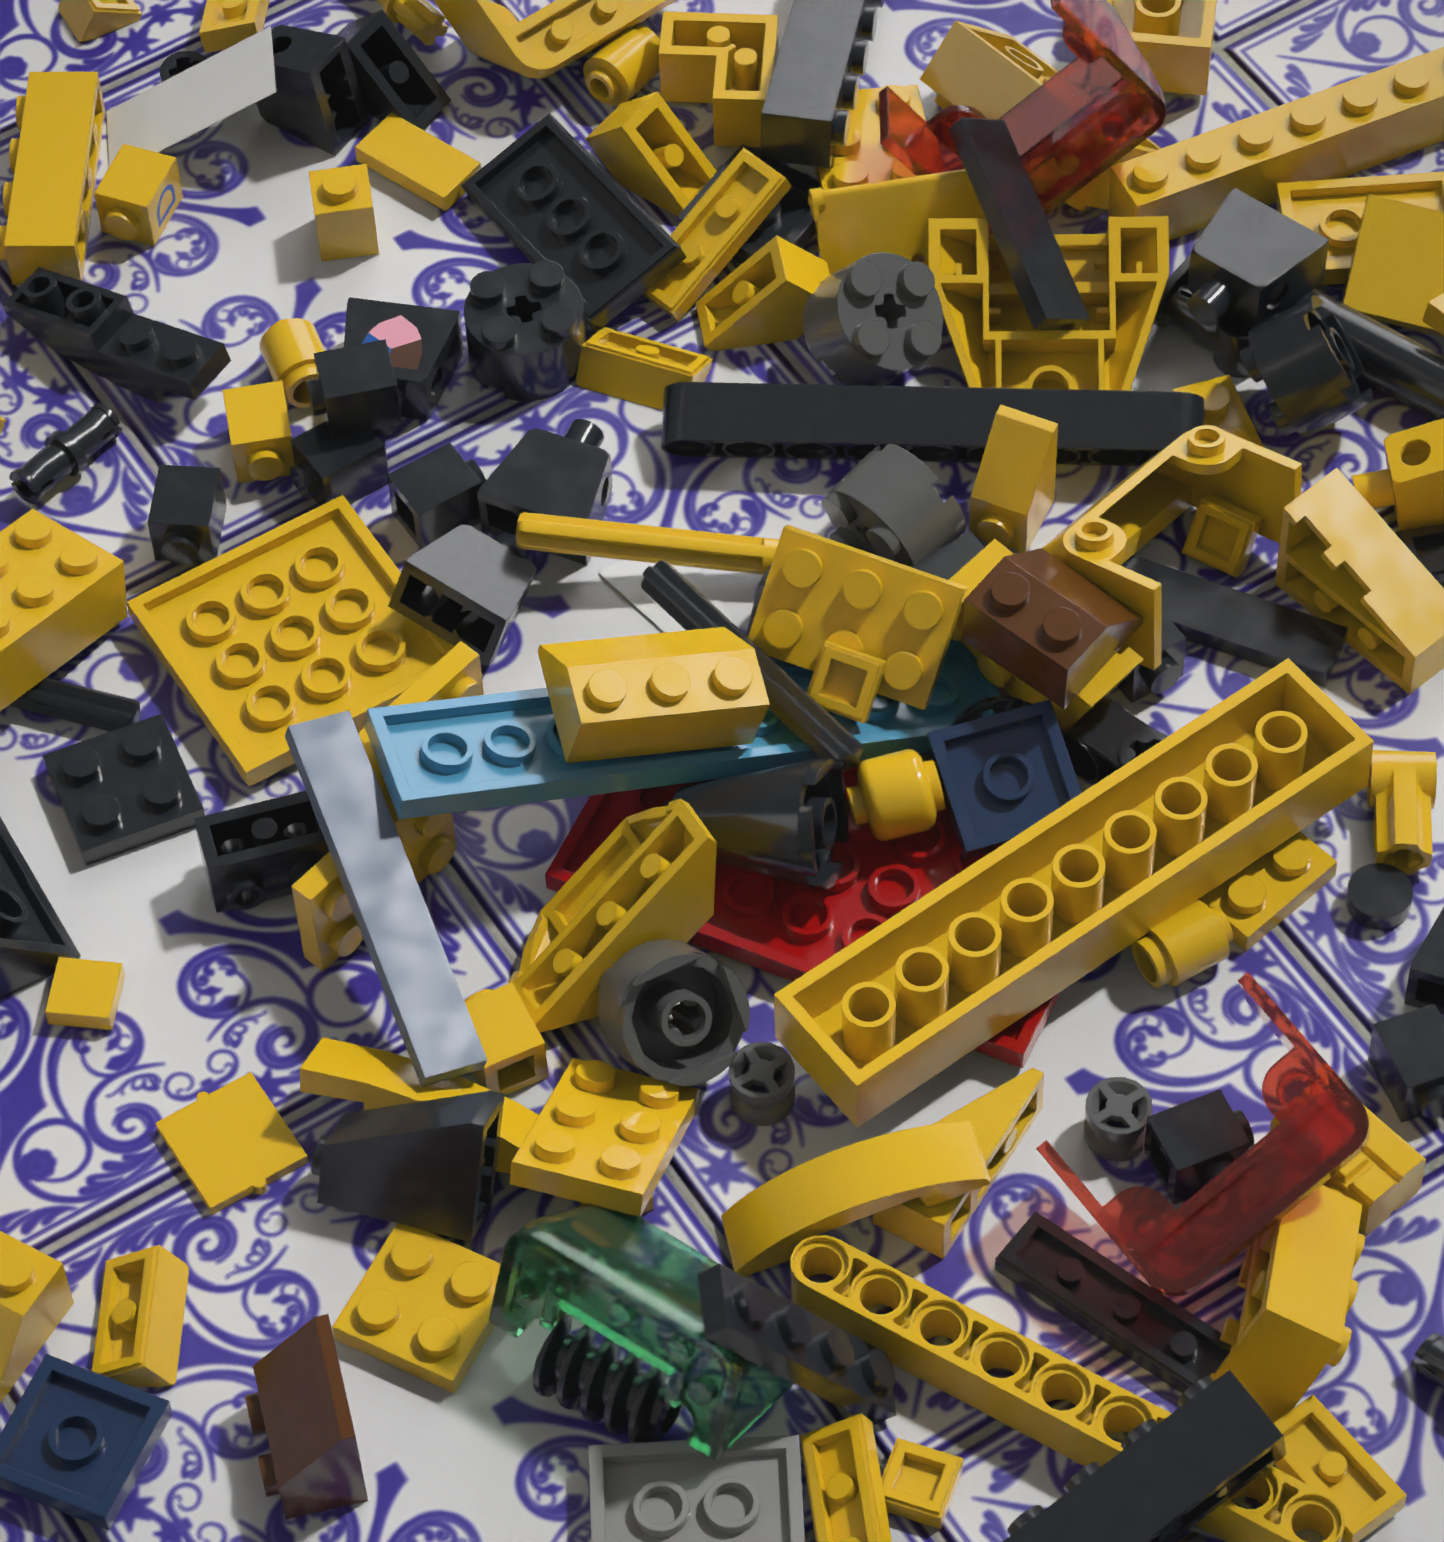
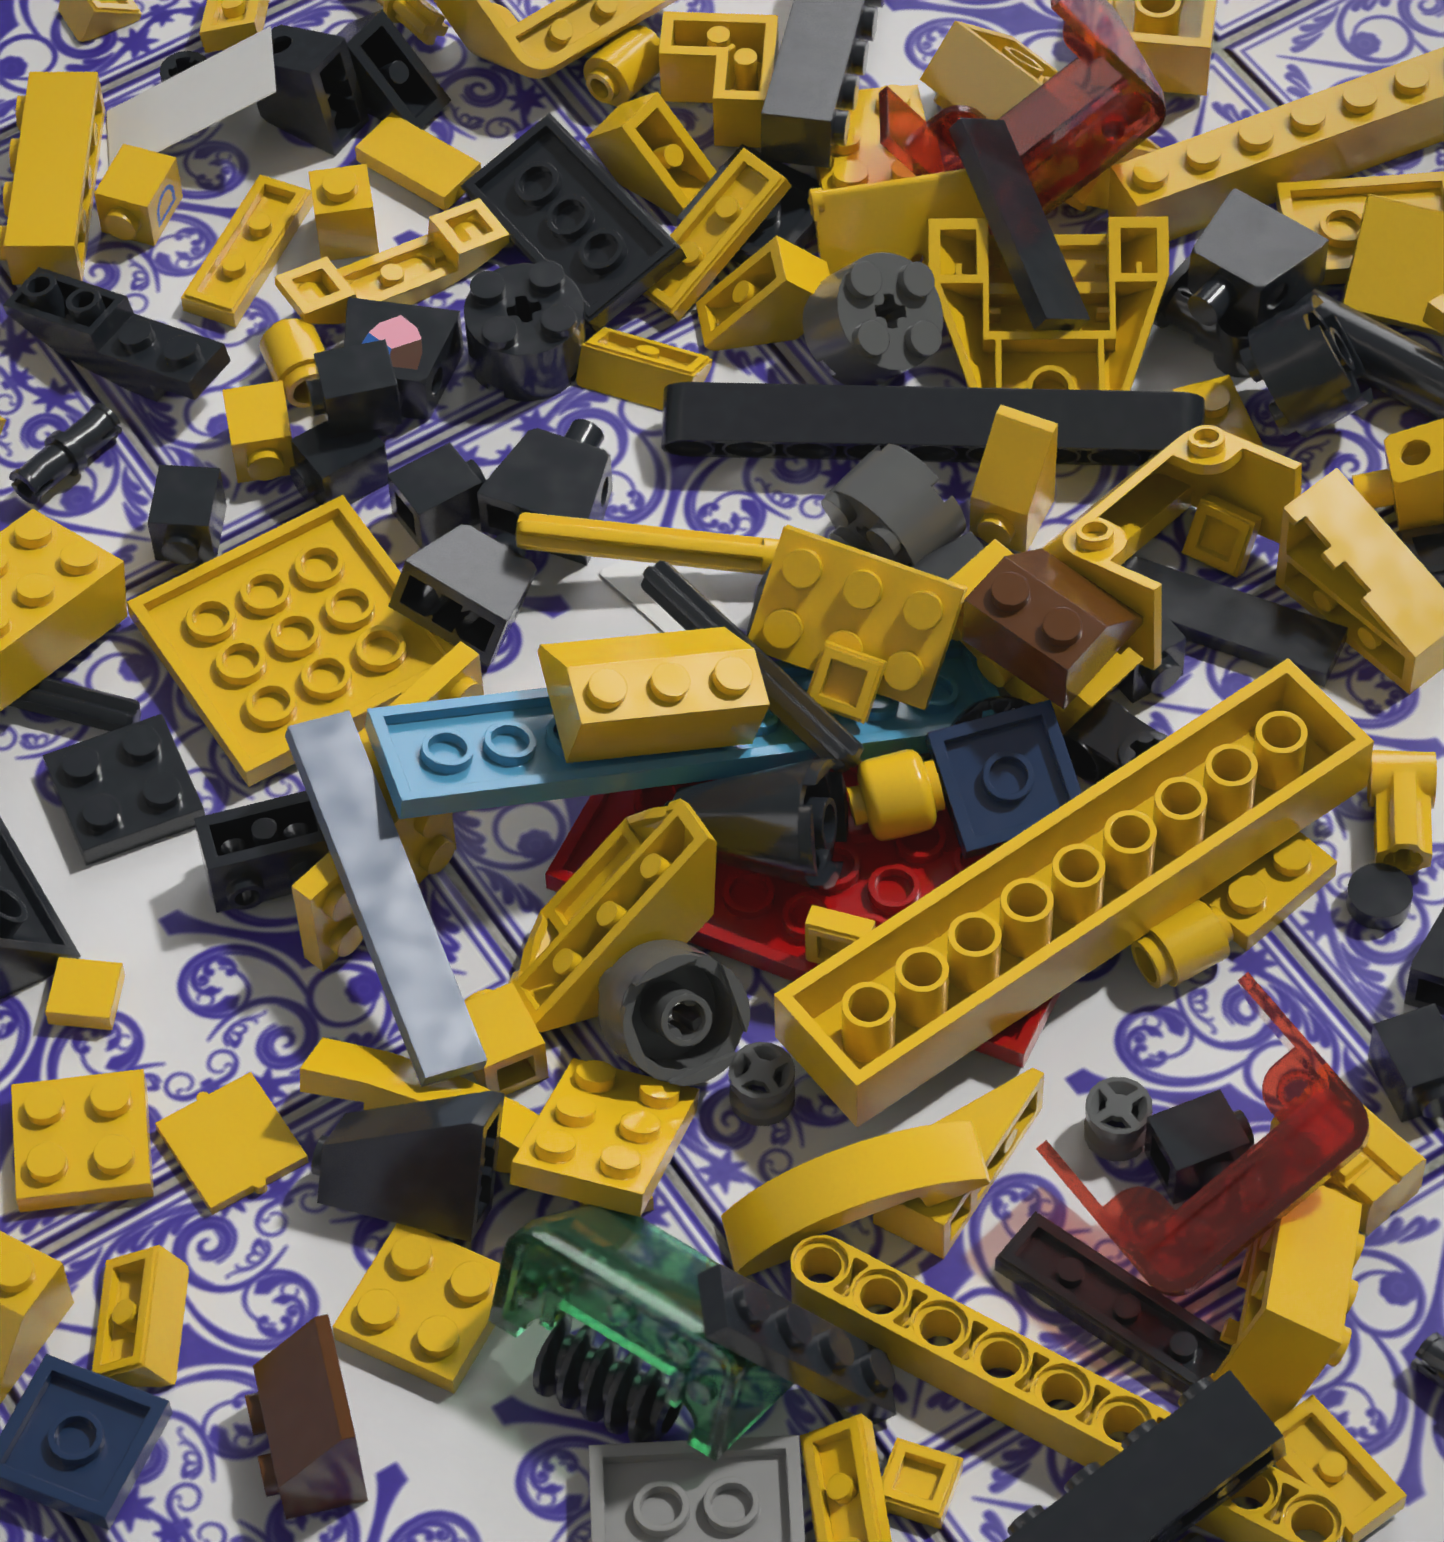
none -> yellow plate [11,1069,154,1212]
none -> yellow tile [181,175,313,328]
none -> yellow slope [275,198,510,324]
none -> yellow tile [805,905,875,964]

